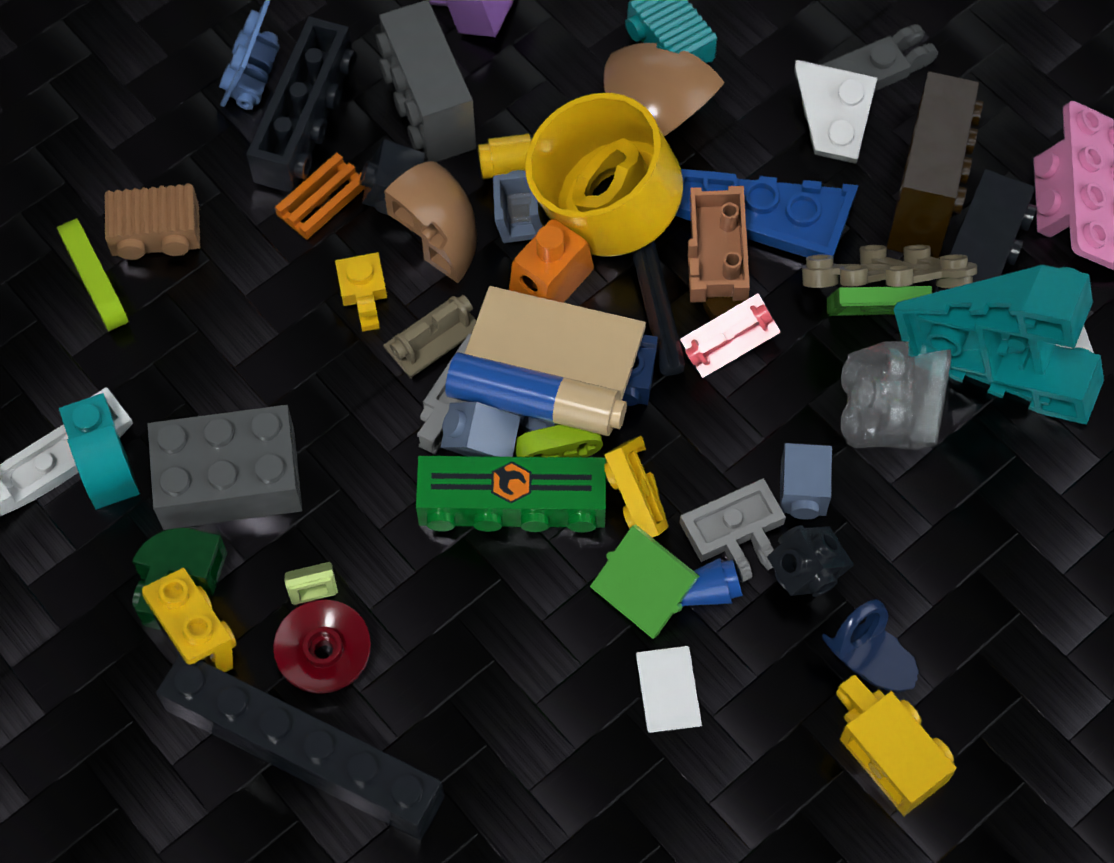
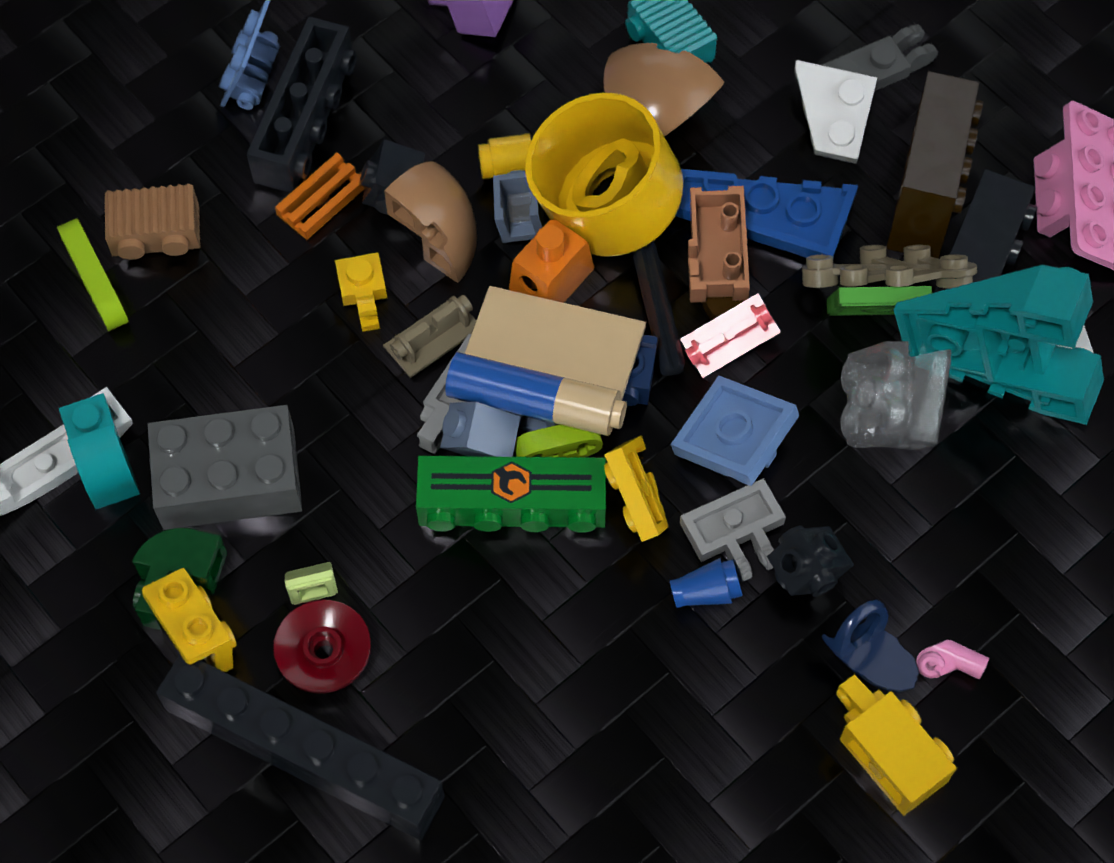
dark grey brick [376,0,476,162] -> none
bright green piece [590,525,700,639] -> none
white sticker [636,646,702,733] -> none
sand blue brick [779,443,832,519] -> none
none -> medium blue hinge [670,376,799,486]
none -> bright pink arm [916,640,989,679]

